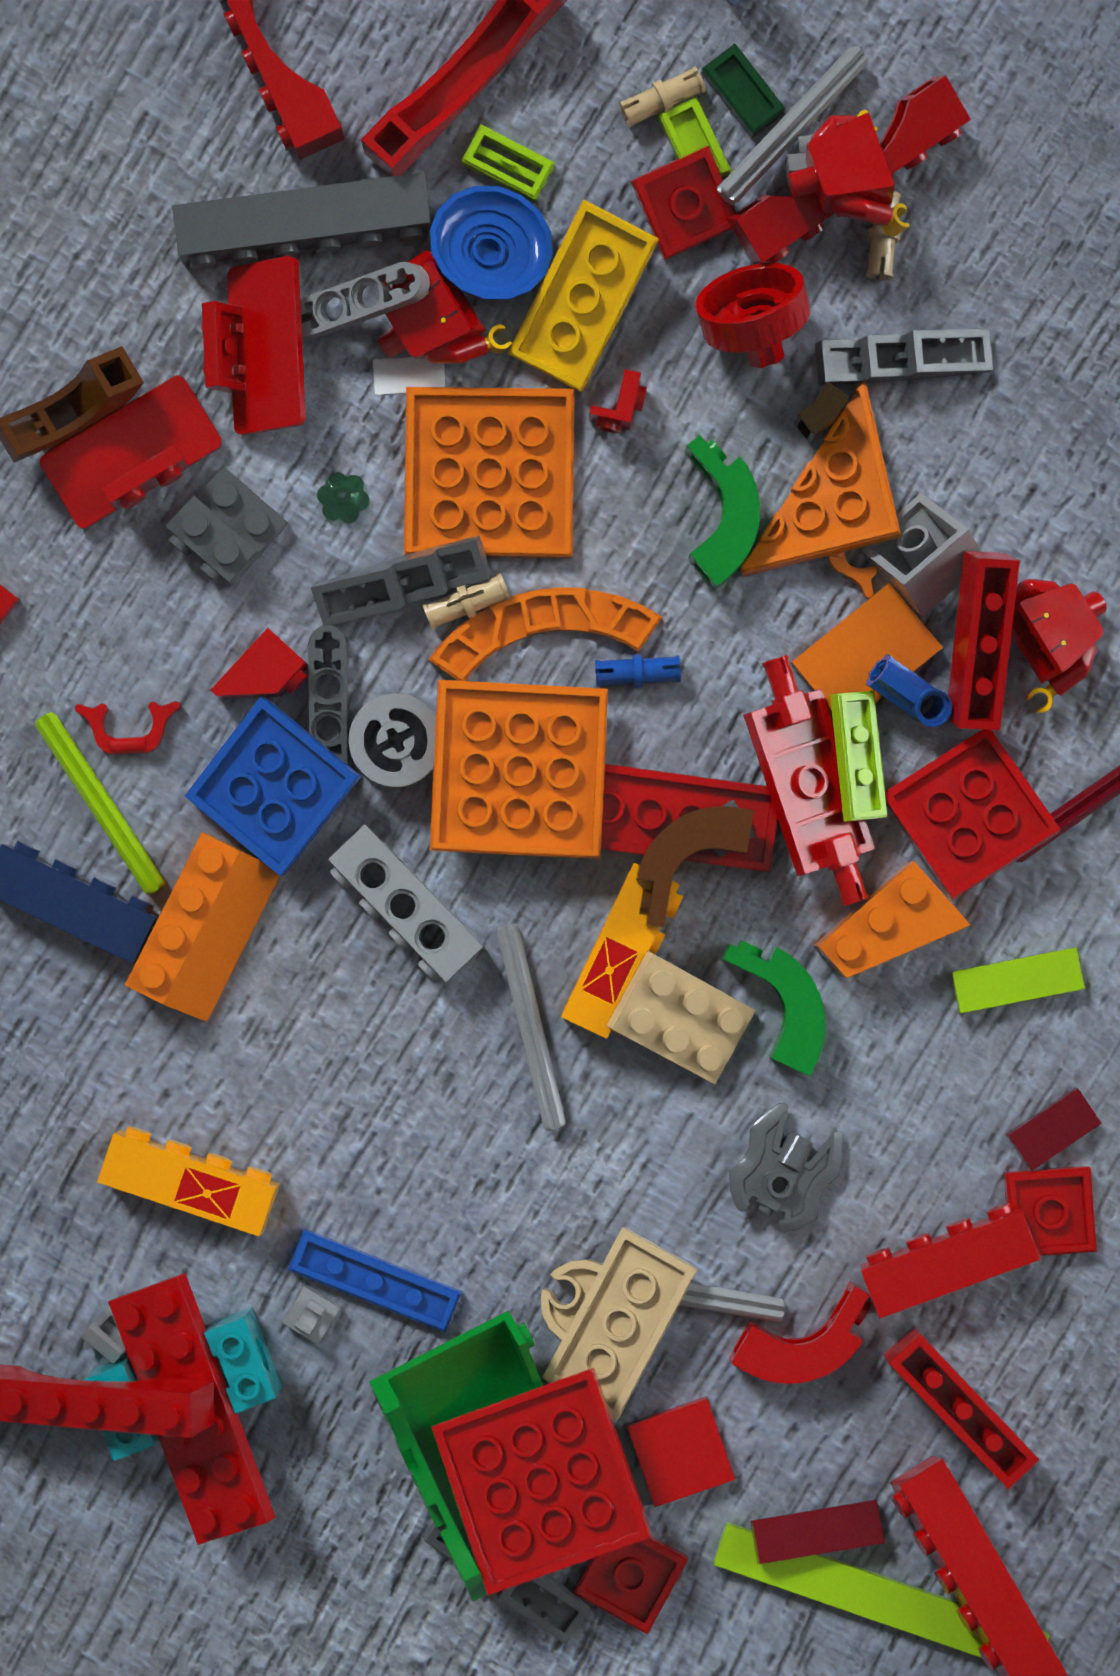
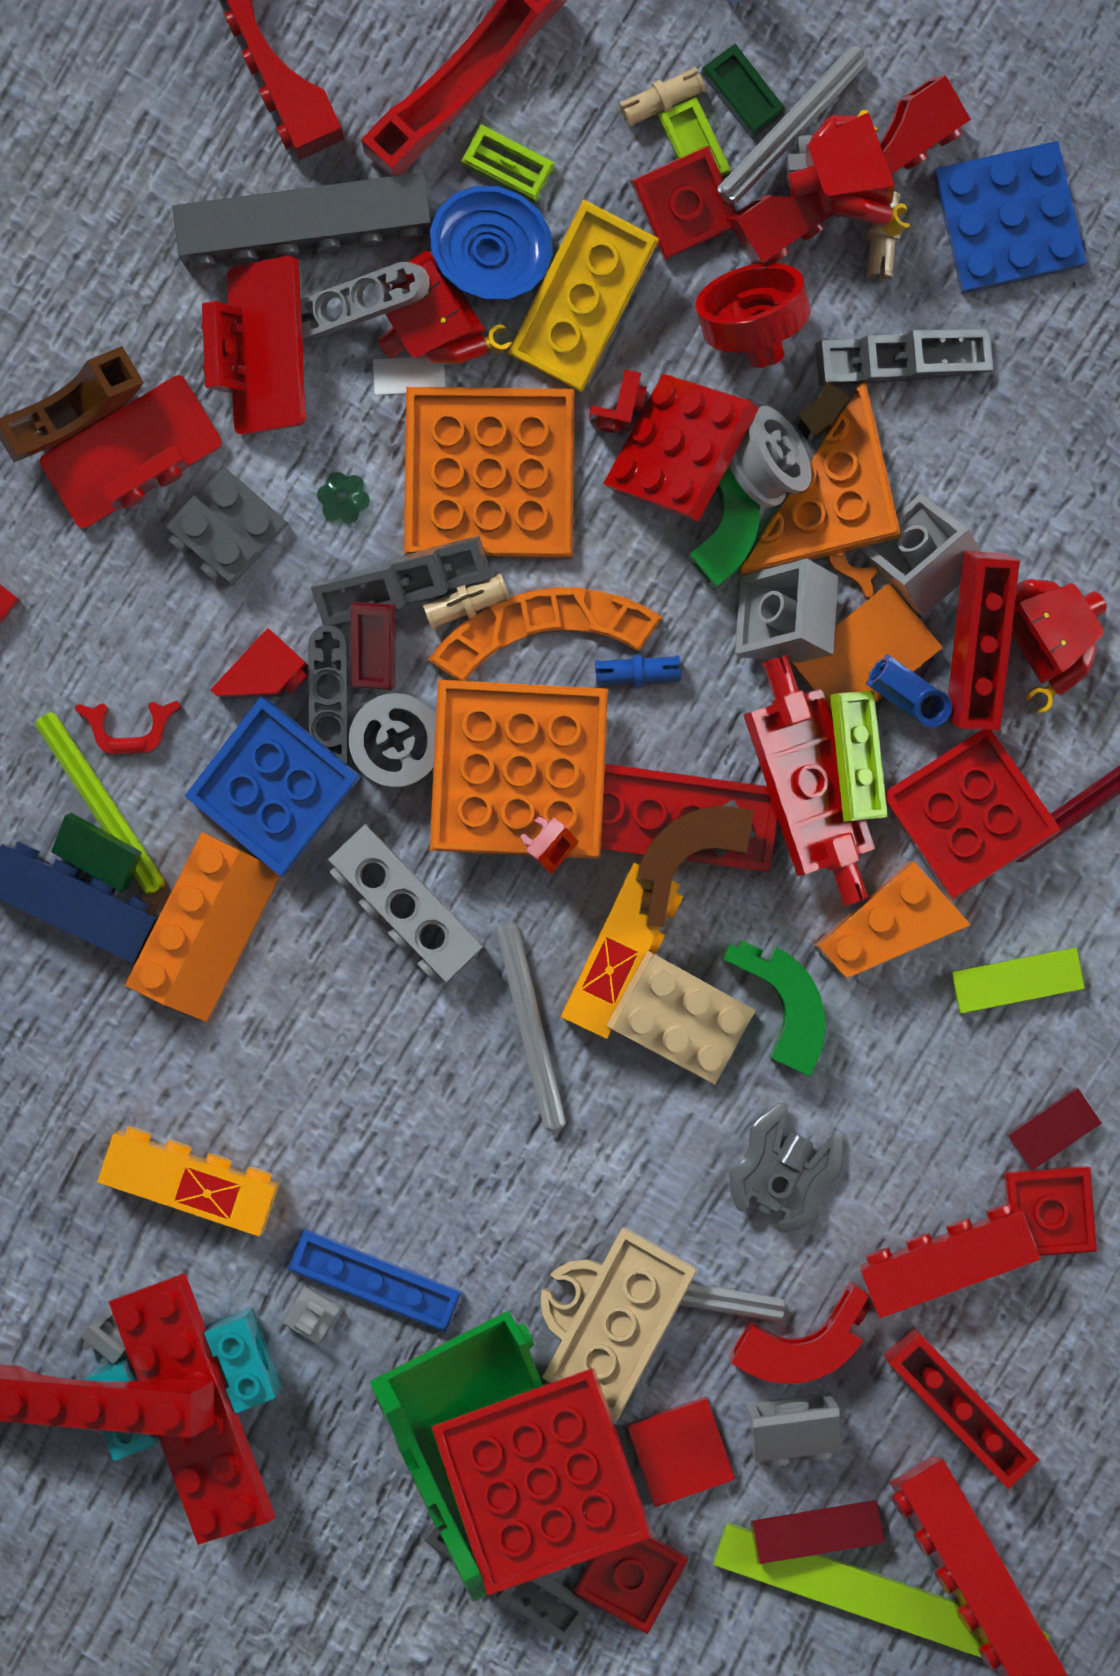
none -> dark green tile [51,813,142,892]
none -> dark red tile [350,602,396,690]
none -> red tile [520,816,579,874]
none -> red plate [603,374,759,522]
none -> light grey wheel [729,406,811,508]
none -> light grey slope [735,558,838,663]
none -> light grey slope [746,1392,841,1467]
none -> blue plate [933,141,1087,294]

